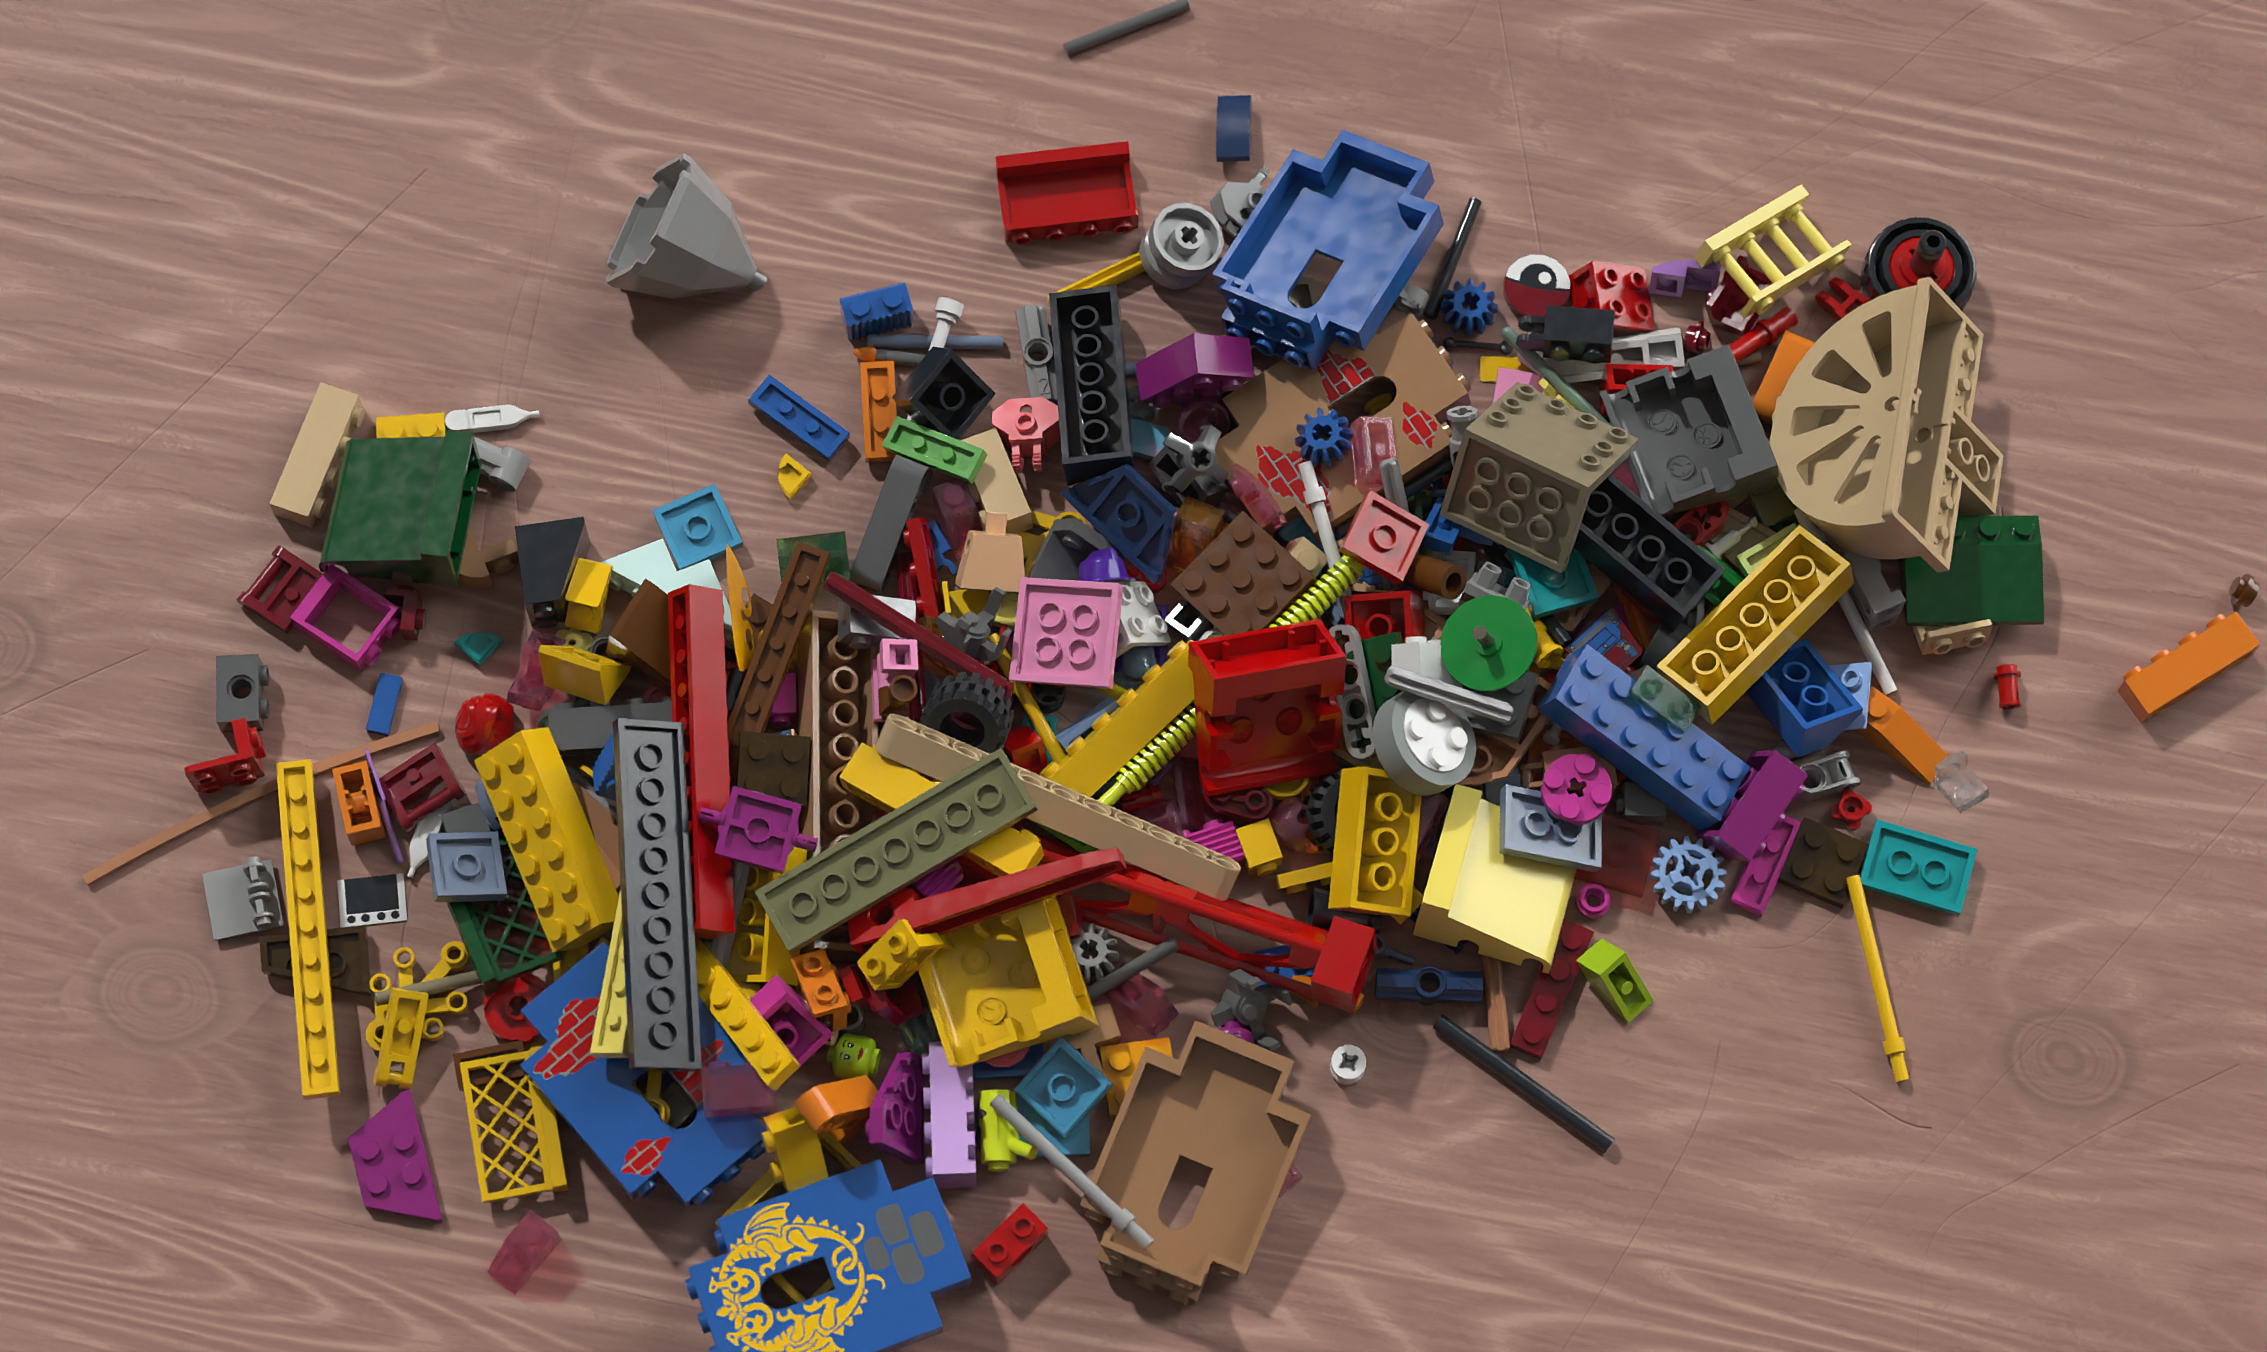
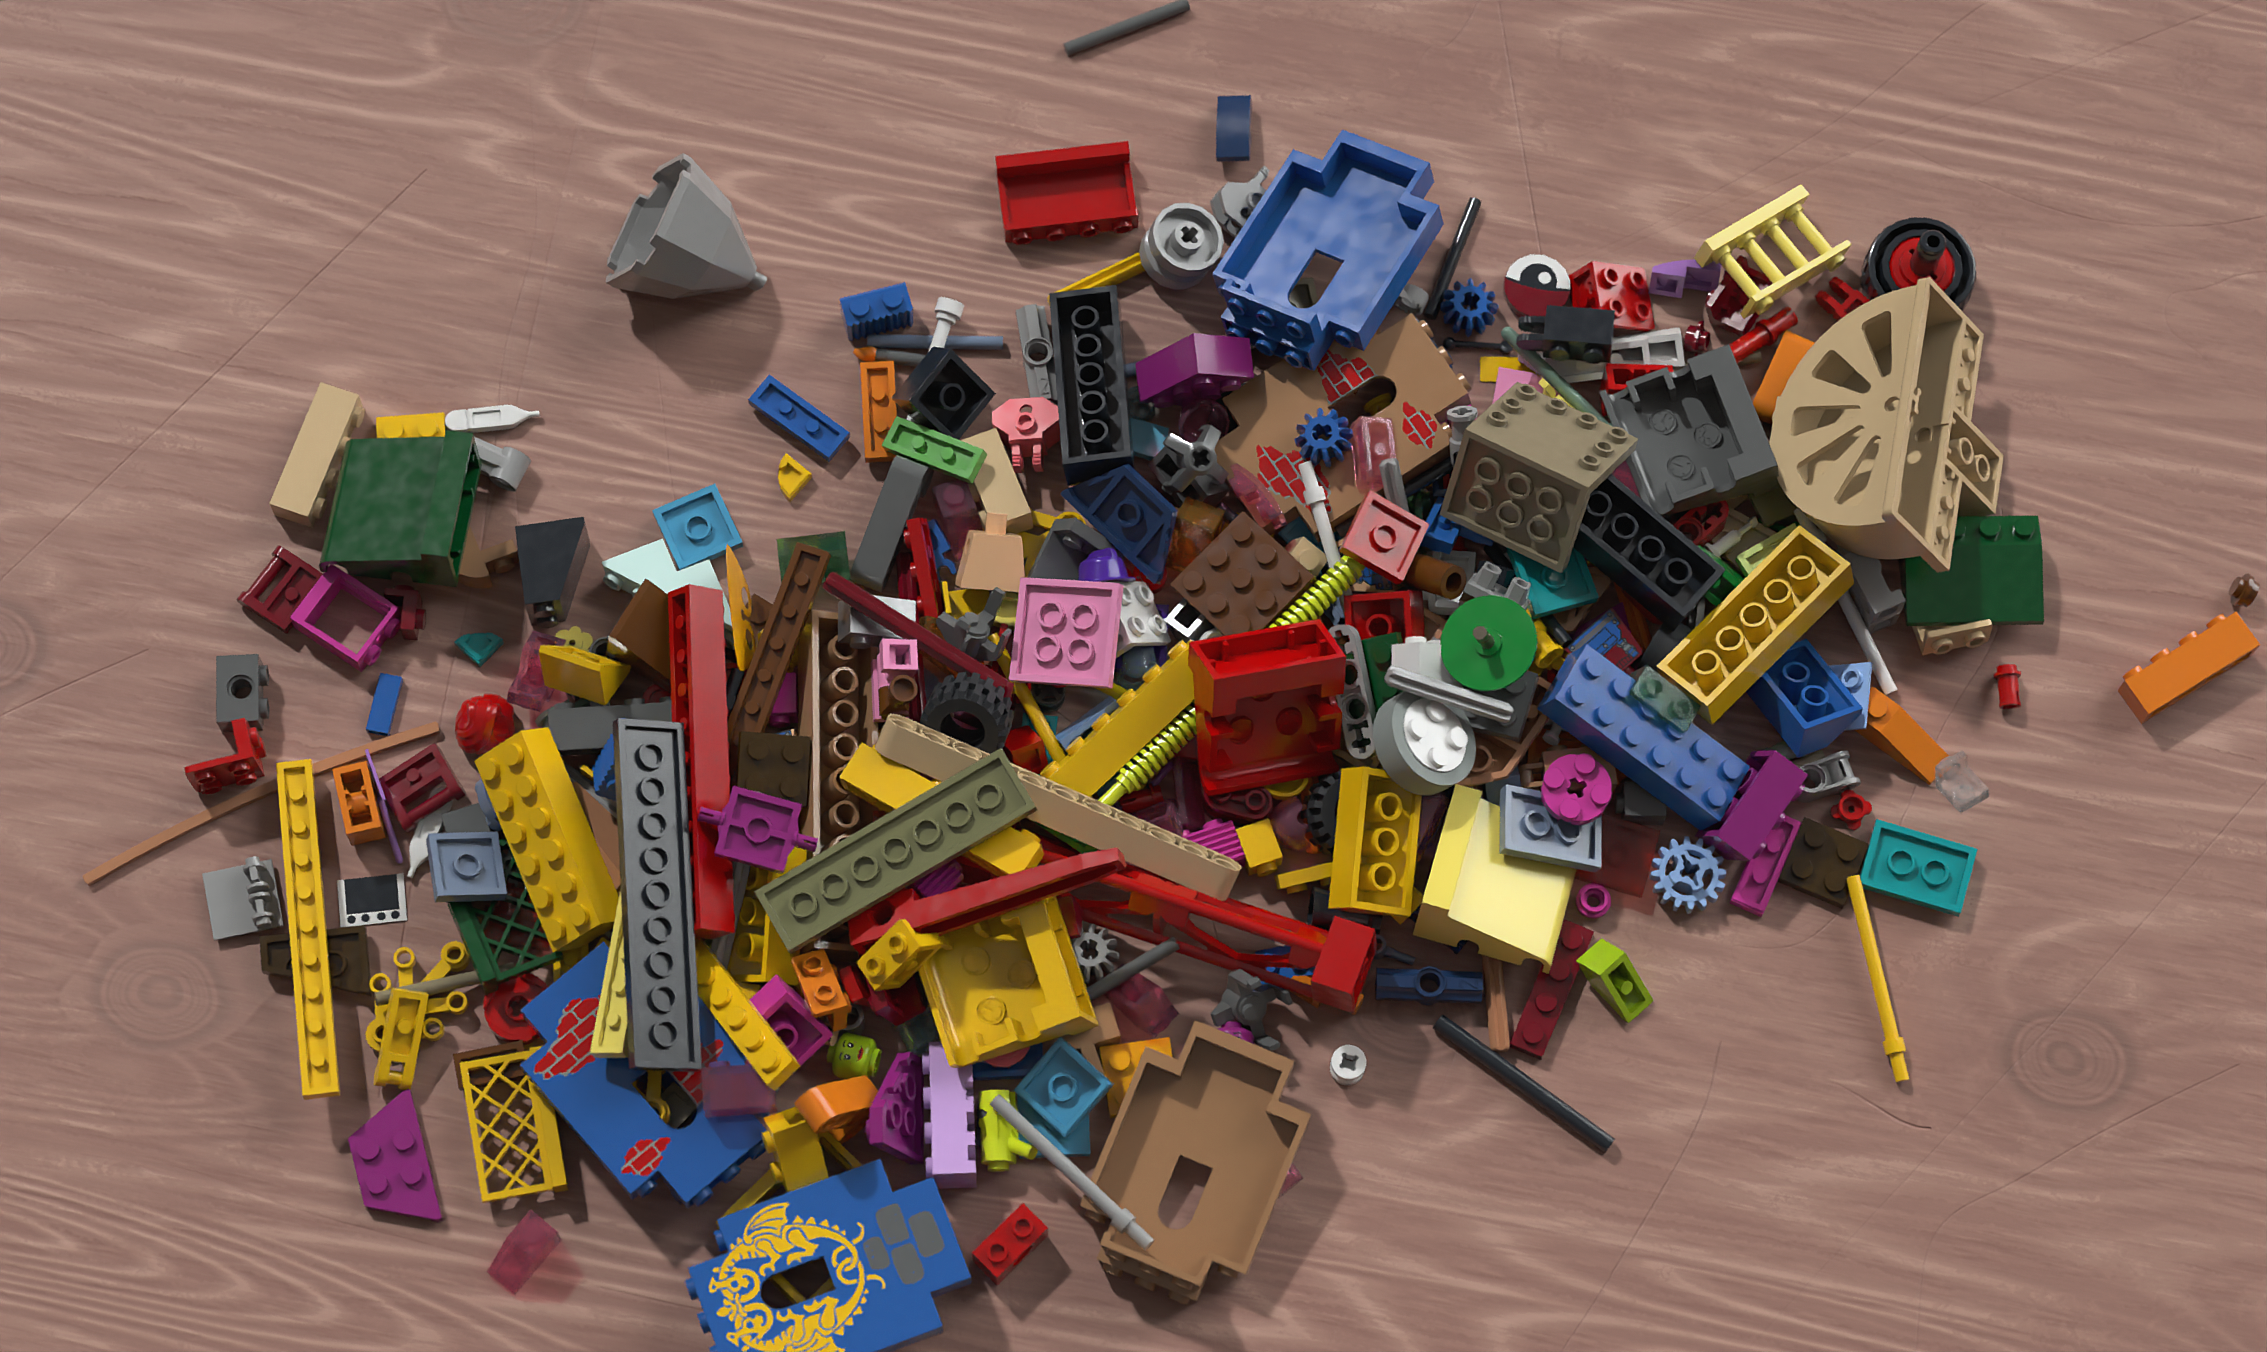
yellow slope [565,558,613,634] -> none

